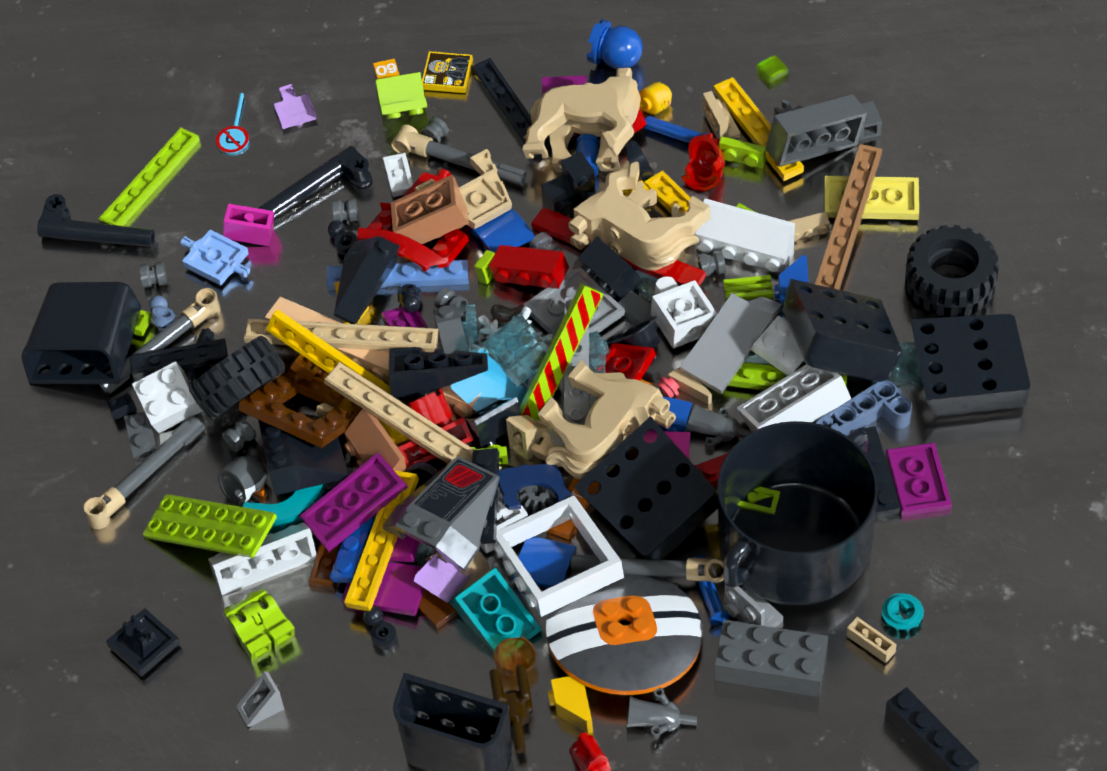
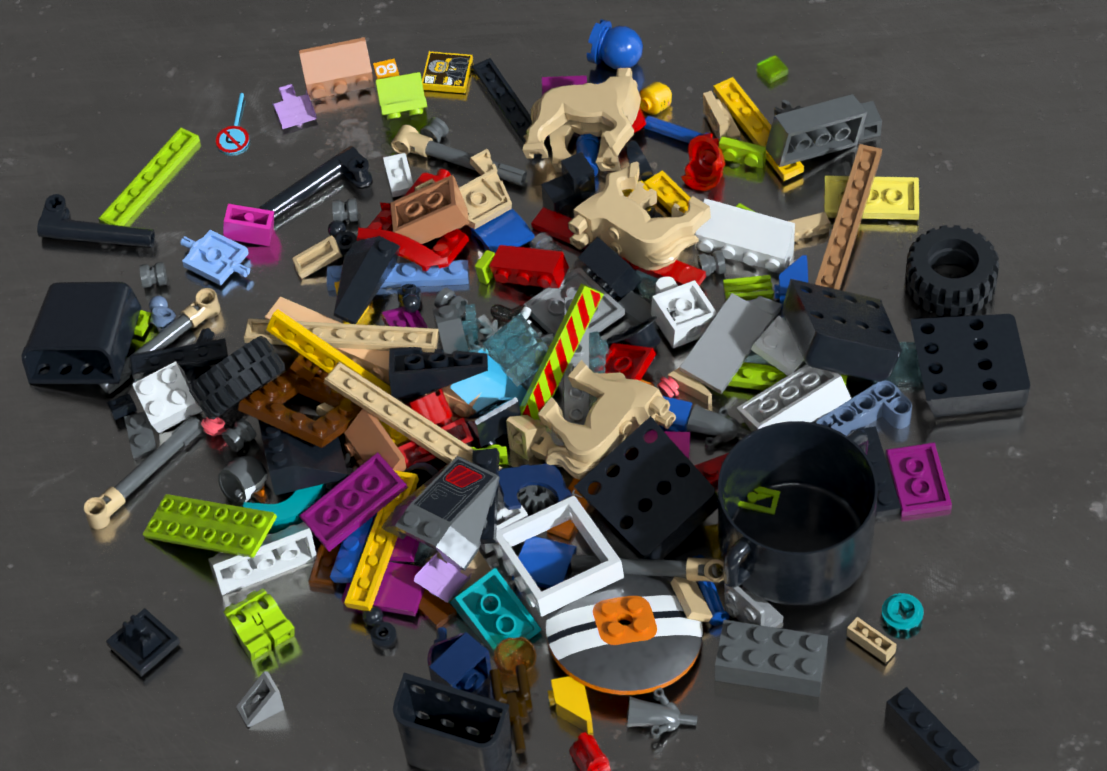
none -> coral plate [201,417,225,436]
none -> tan tile [292,235,342,279]
none -> slope [299,37,374,100]
none -> dark blue piece [427,627,491,702]
none -> tan tile [671,576,713,622]

